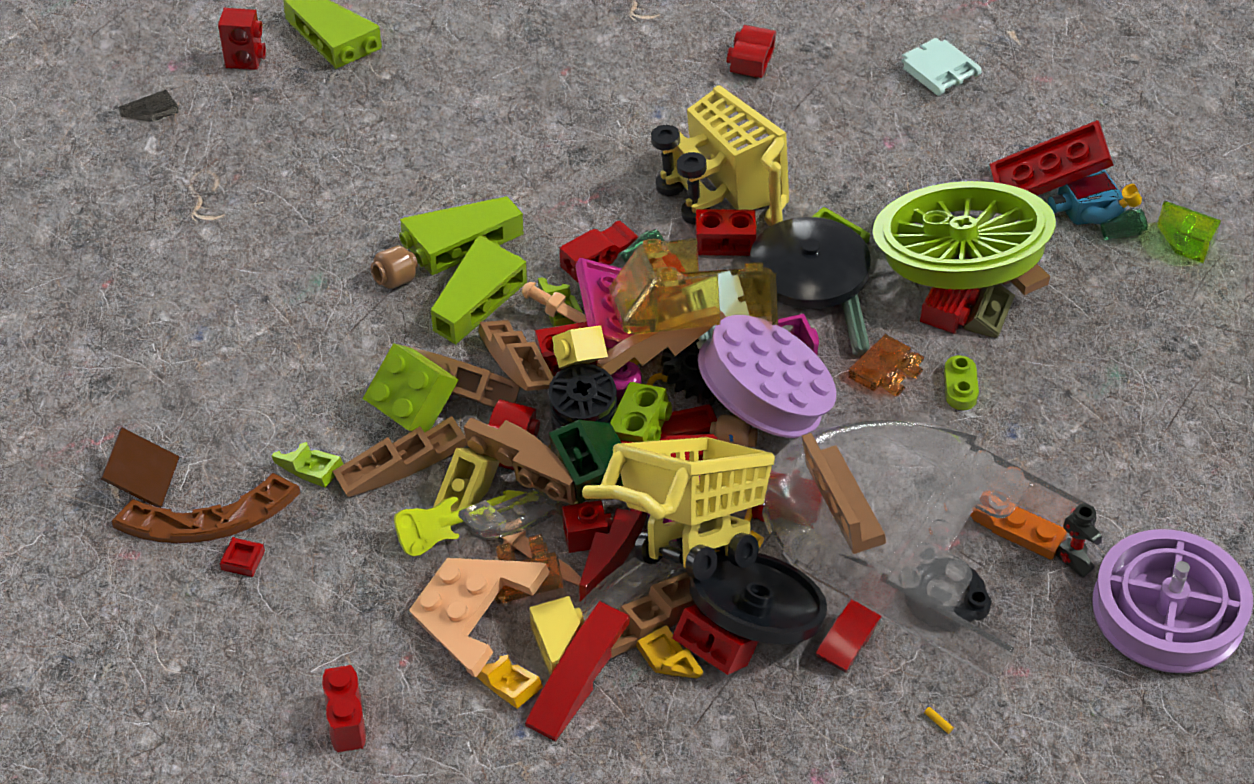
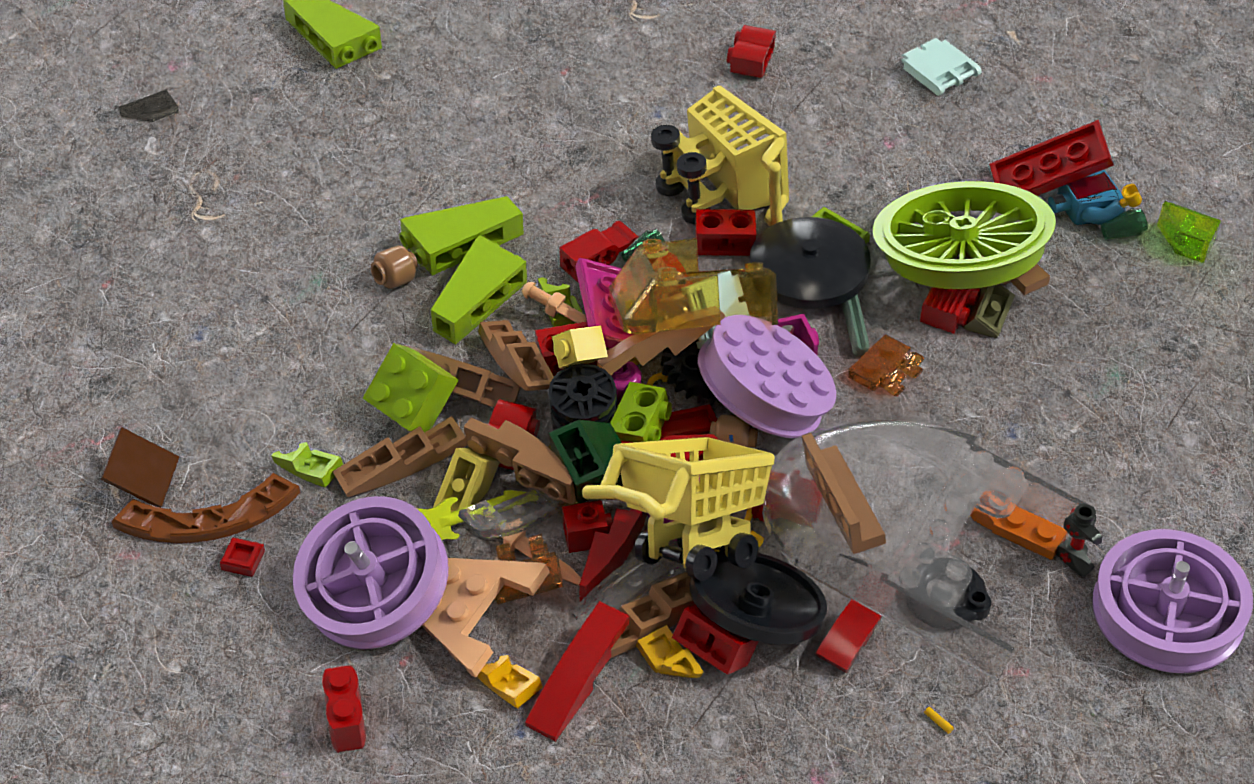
red brick [218,8,266,70] -> none
light yellow slope [529,596,584,676] -> none
lime plate [944,355,979,410] -> none
none -> lavender wheel [293,496,449,649]

